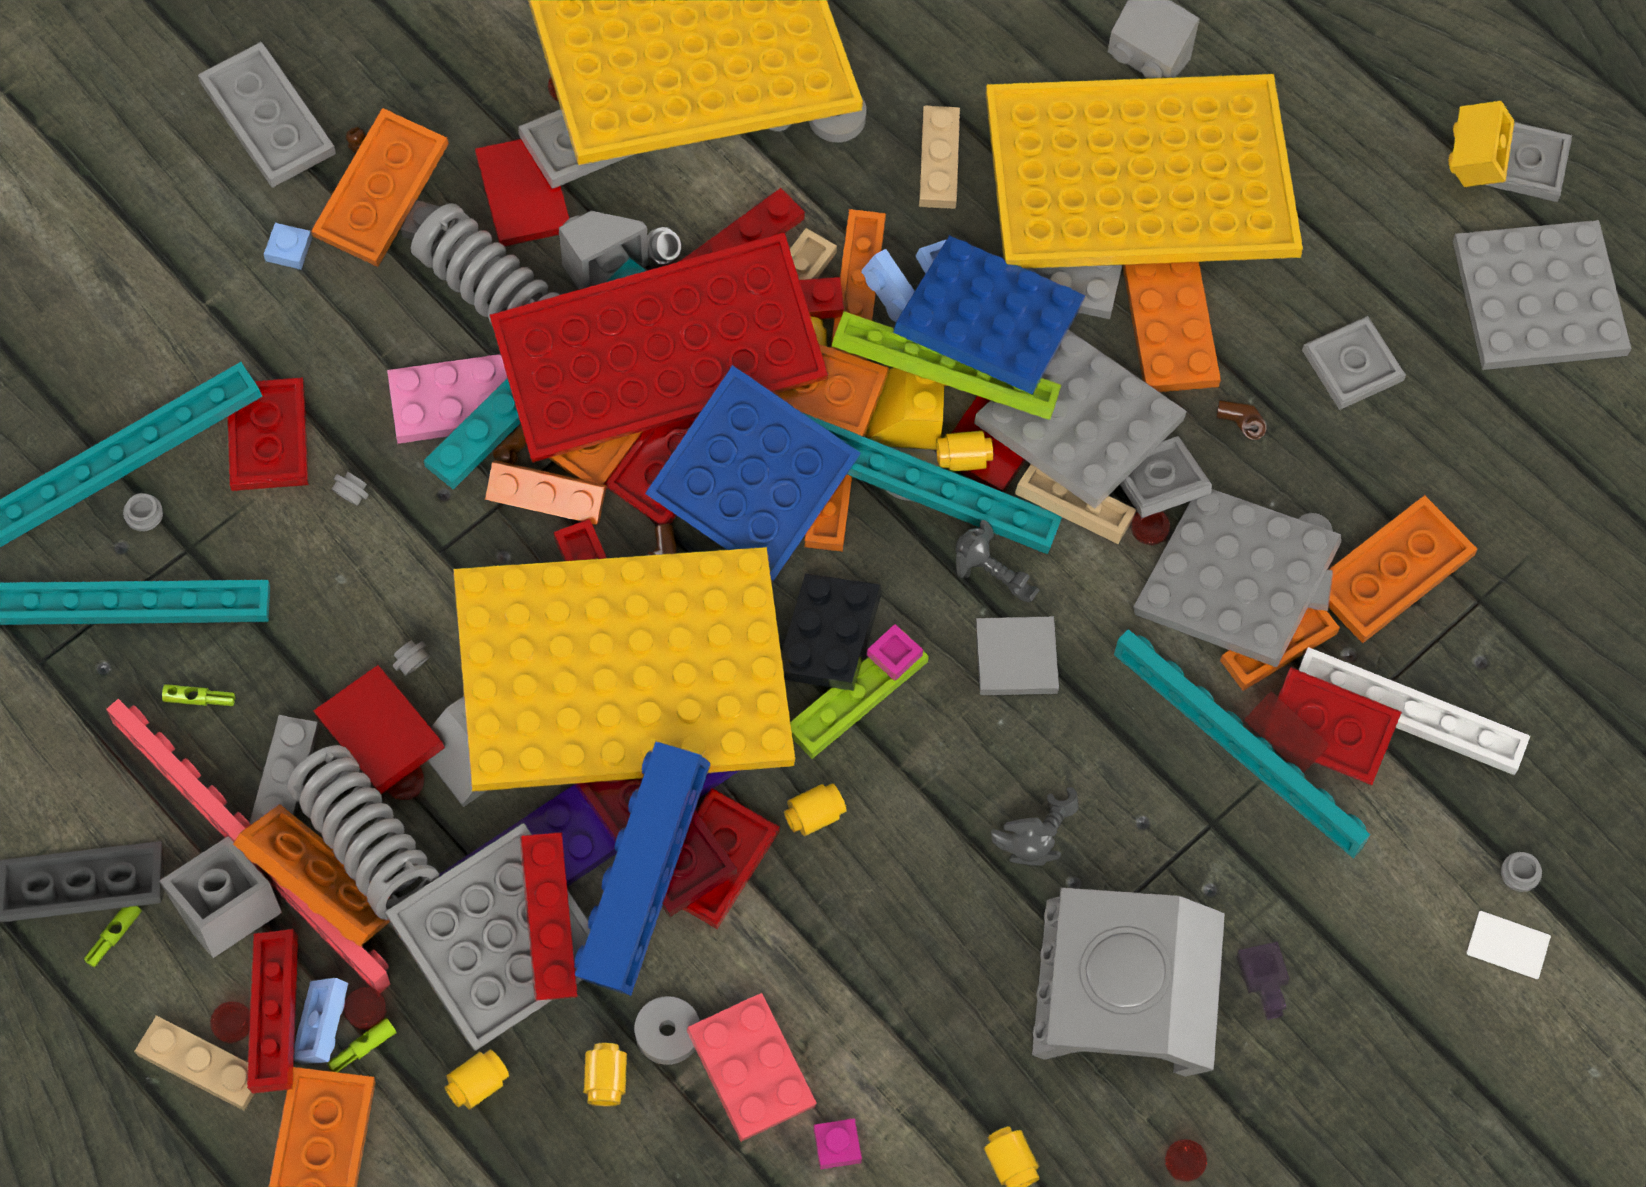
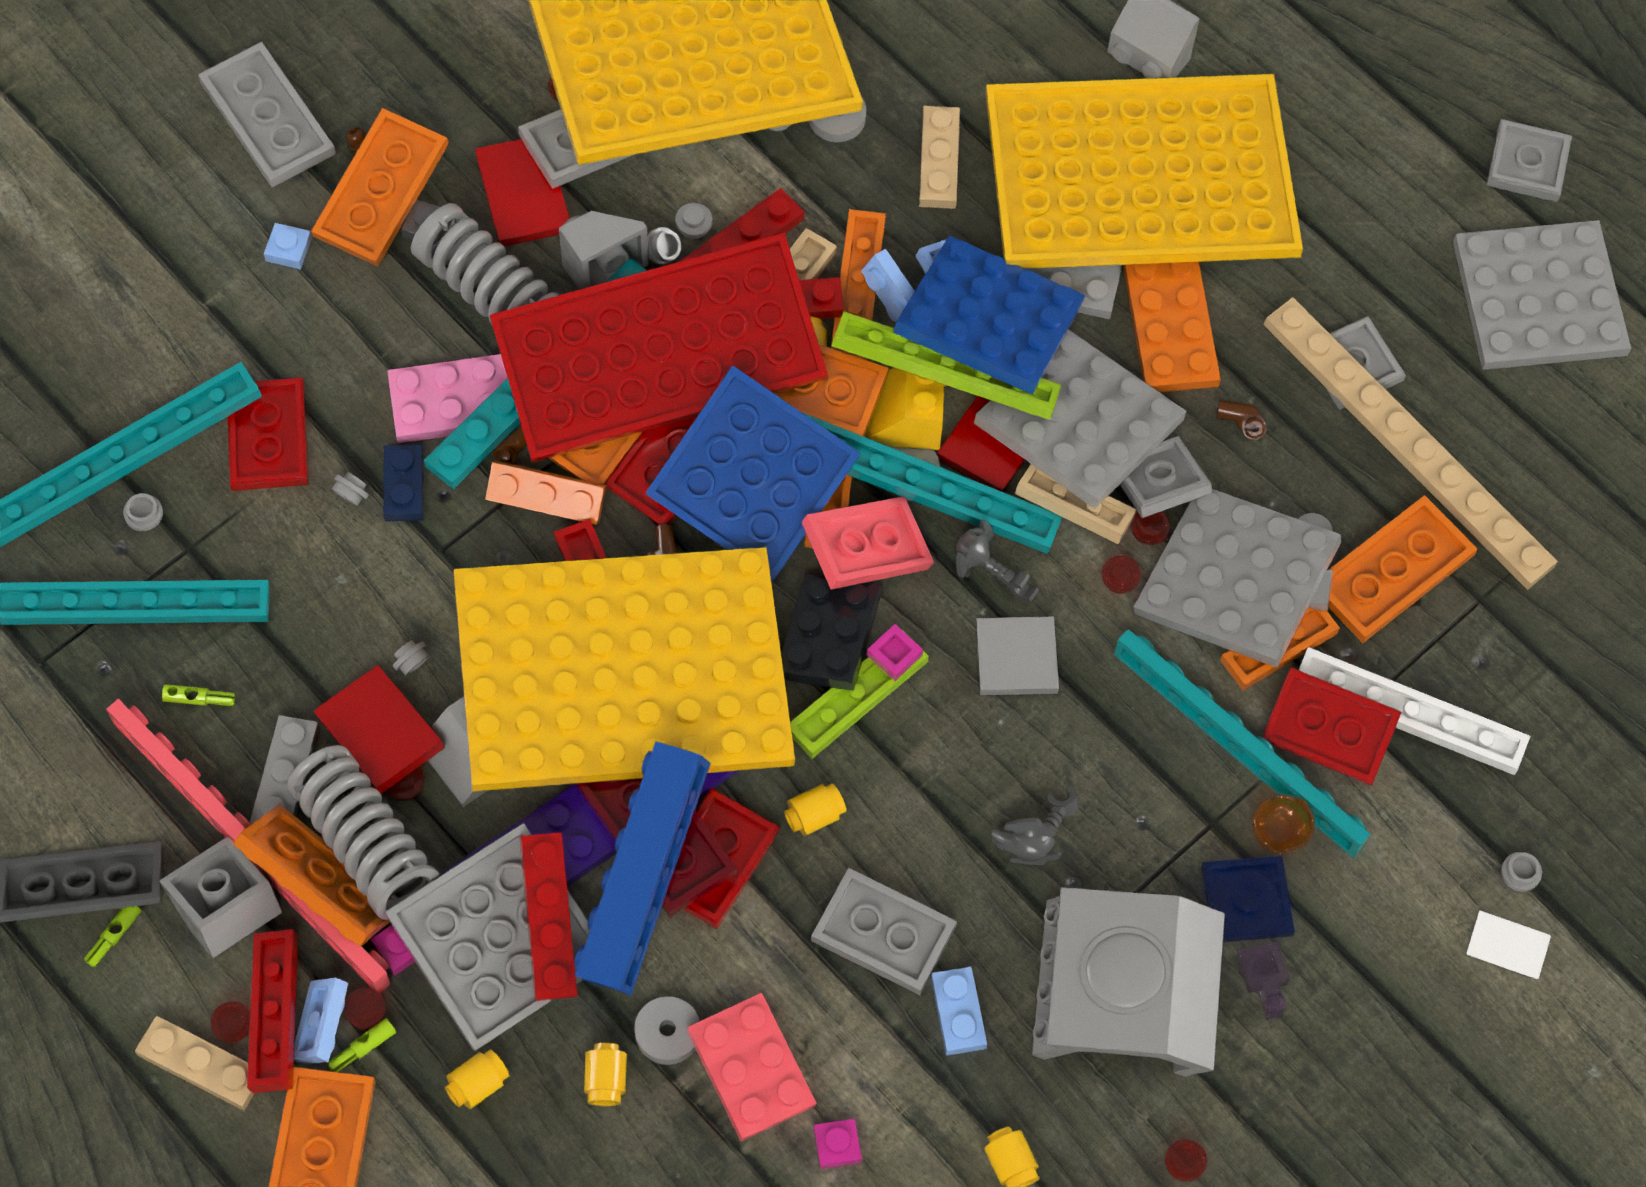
yellow brick [936,431,993,472] -> none
clear red plate [1244,691,1330,773] -> none
yellow brick [1449,101,1514,187] -> none
none -> dark pink plate [370,925,415,976]
none -> dark blue plate [383,445,423,521]
none -> light grey plate [675,203,712,239]
none -> coral plate [802,497,934,589]
none -> light grey plate [811,868,957,995]
none -> light blue plate [931,966,987,1056]
none -> clear red plate [1102,556,1141,594]
none -> clear blue tile [1201,856,1295,942]
none -> clear orange hair [1252,794,1315,855]
none -> tan plate [1264,297,1558,590]

